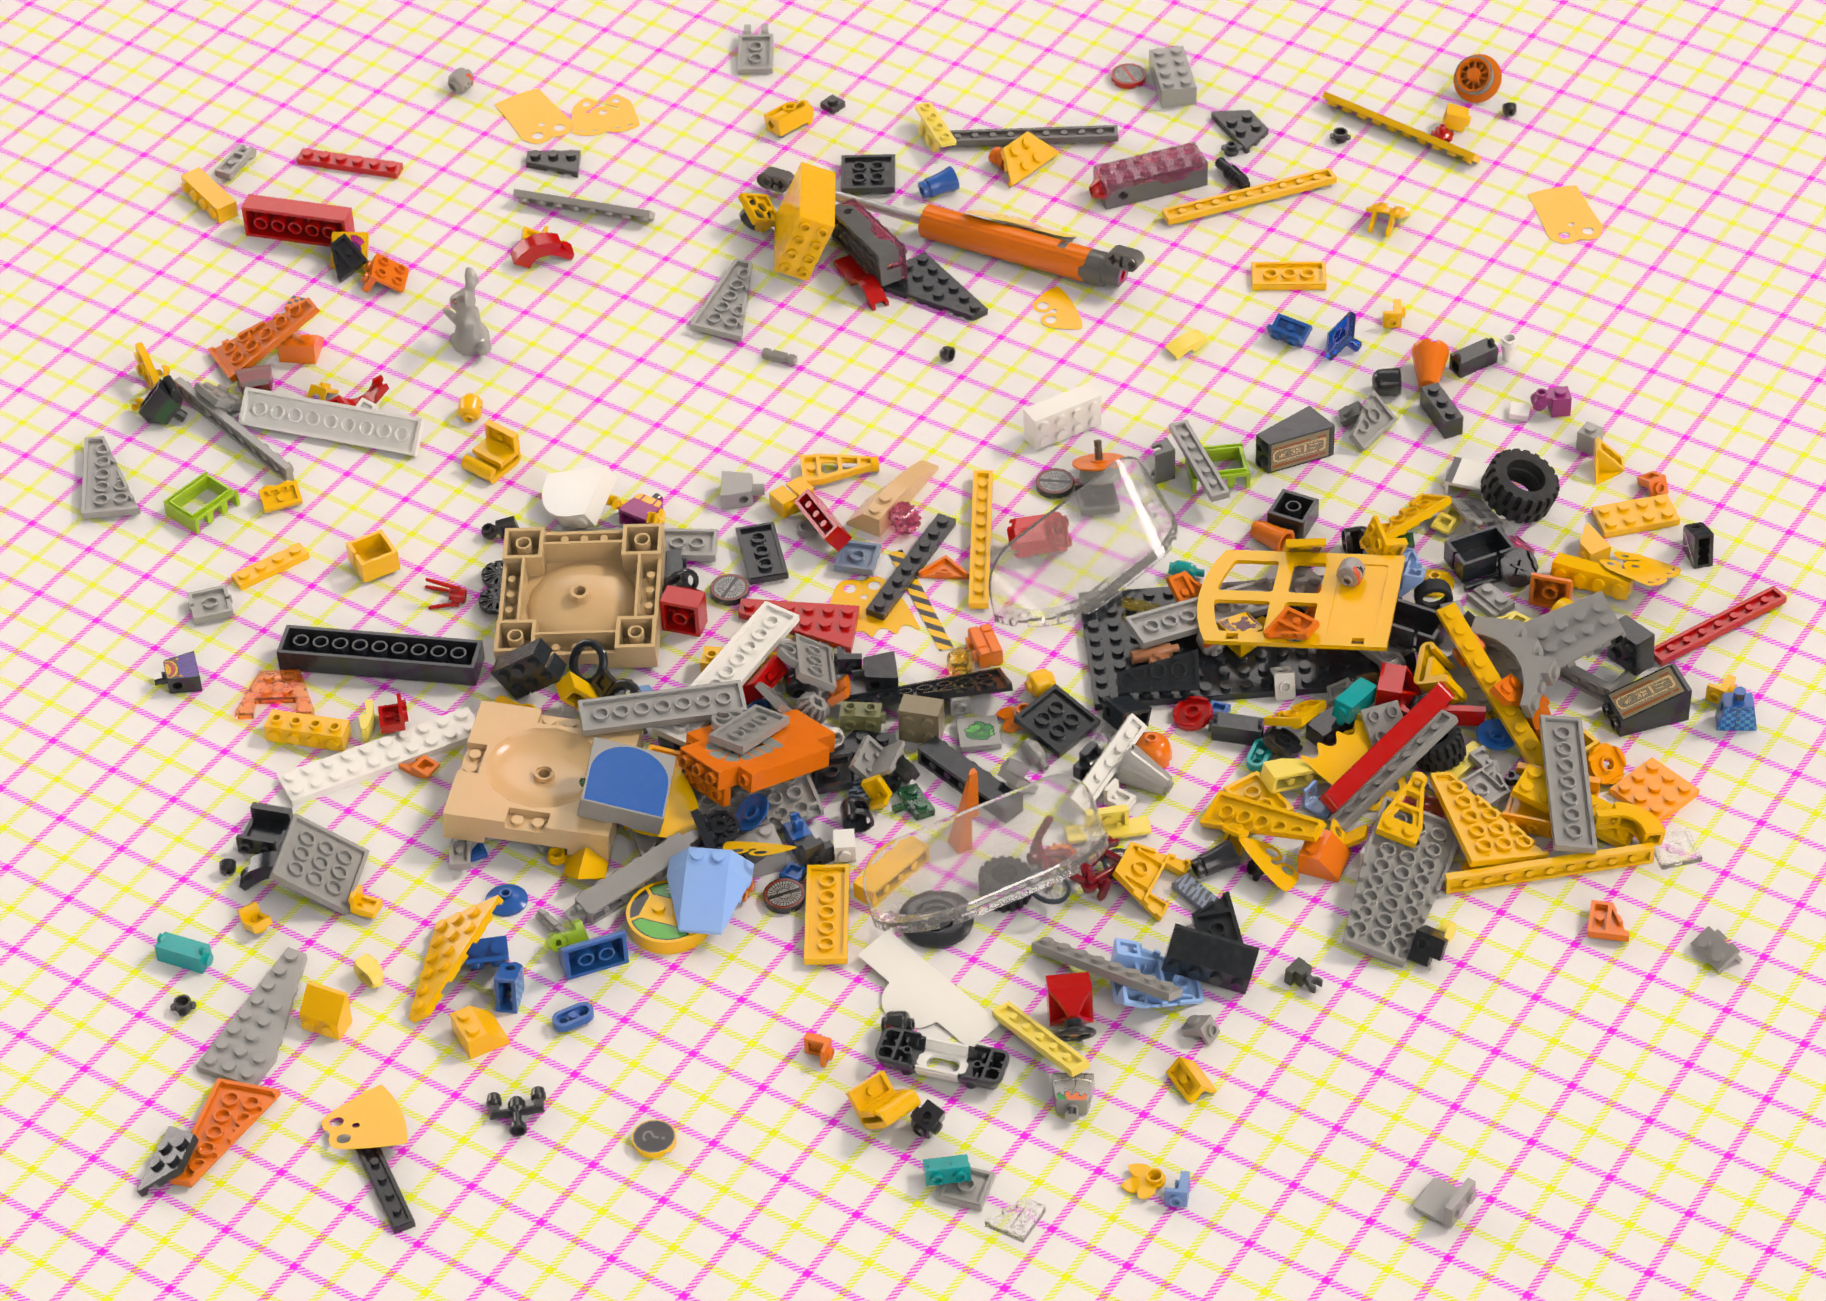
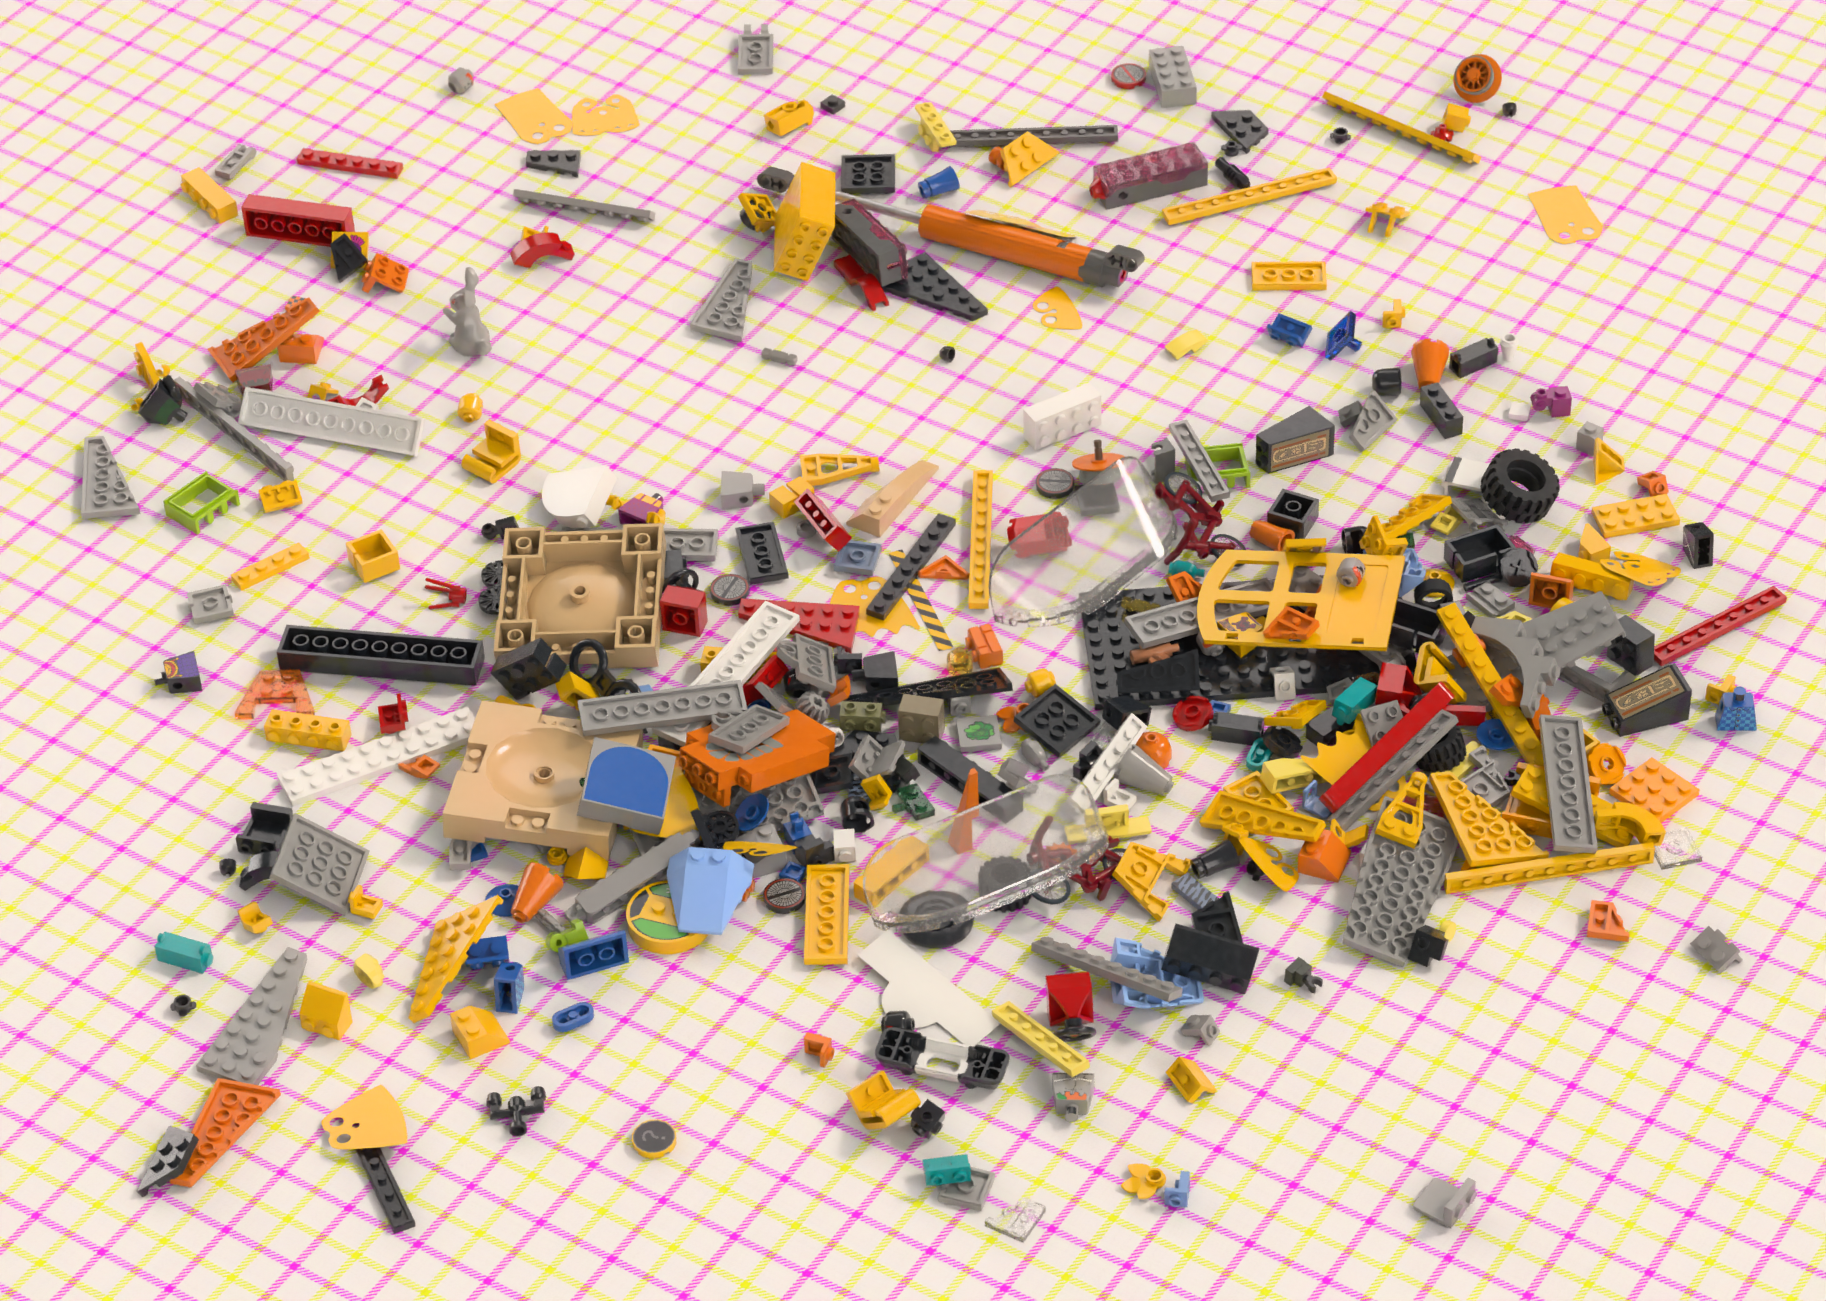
light yellow slope [359,699,375,744] -> none
clear pink gear [888,501,922,535] -> none
none -> orange cone [511,862,564,923]
none -> dark red piece [1155,472,1246,567]

